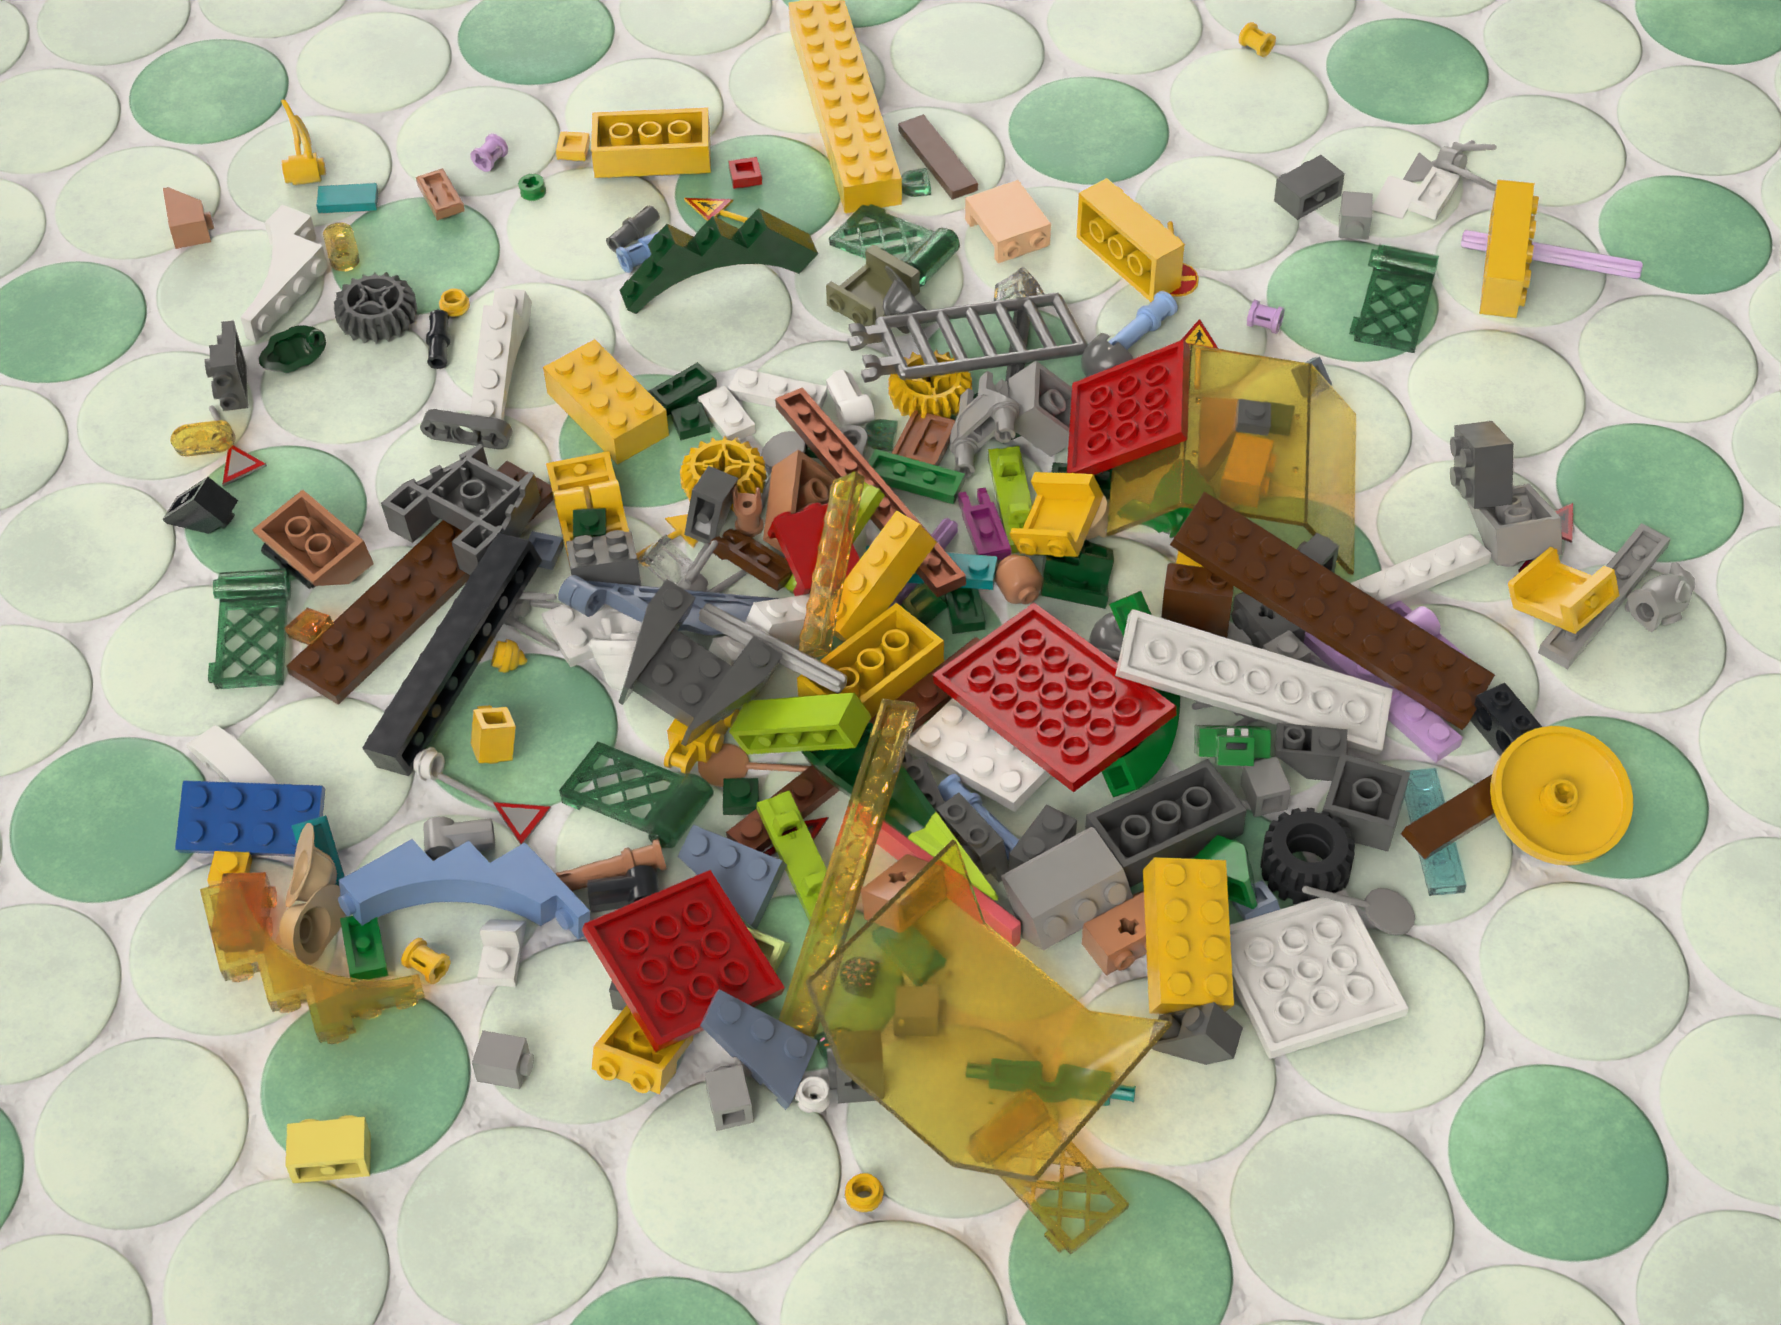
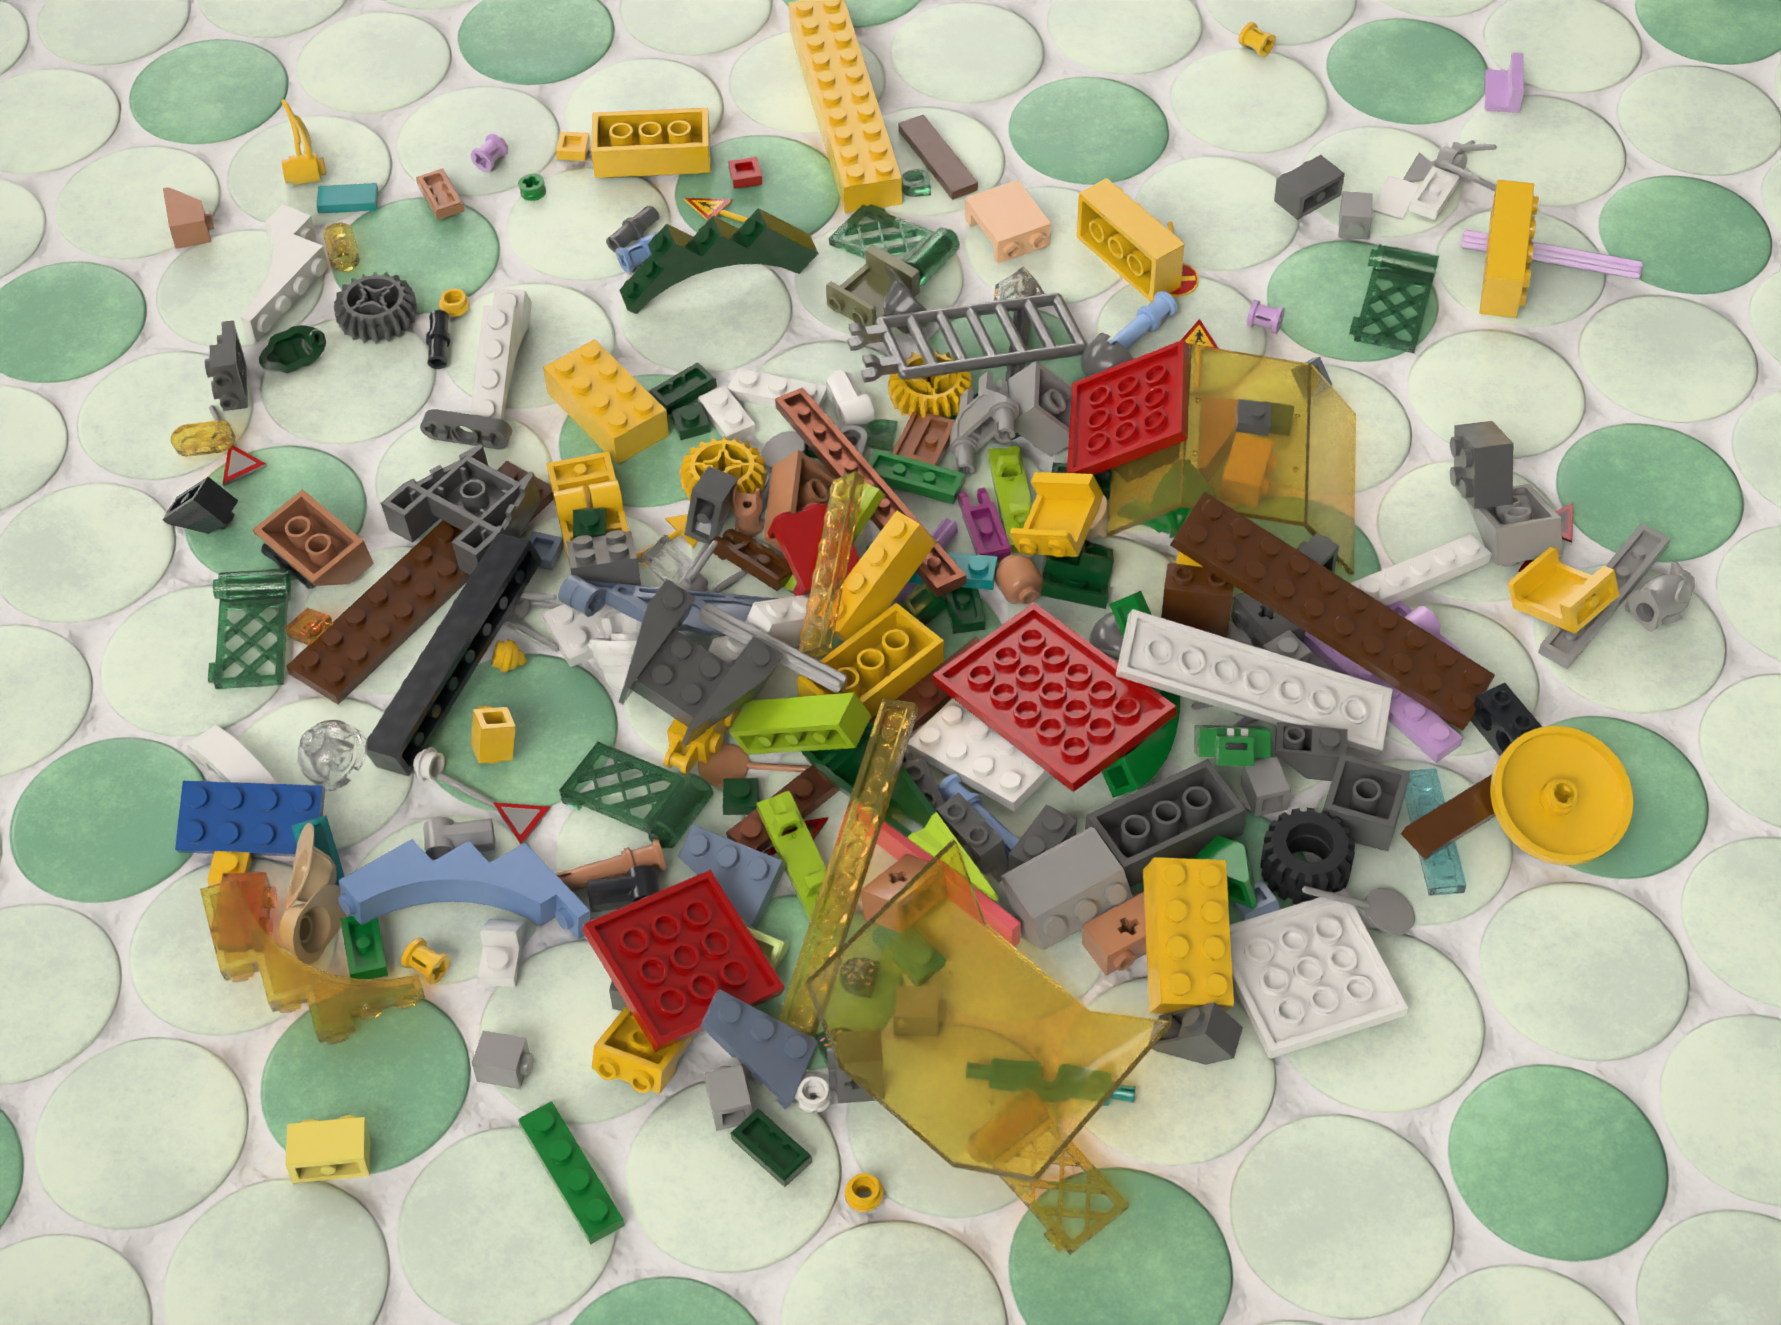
none -> clear cylinder [297,720,368,791]
none -> green plate [518,1101,625,1245]
none -> dark green plate [730,1109,812,1187]
none -> lavender panel [1484,53,1524,113]

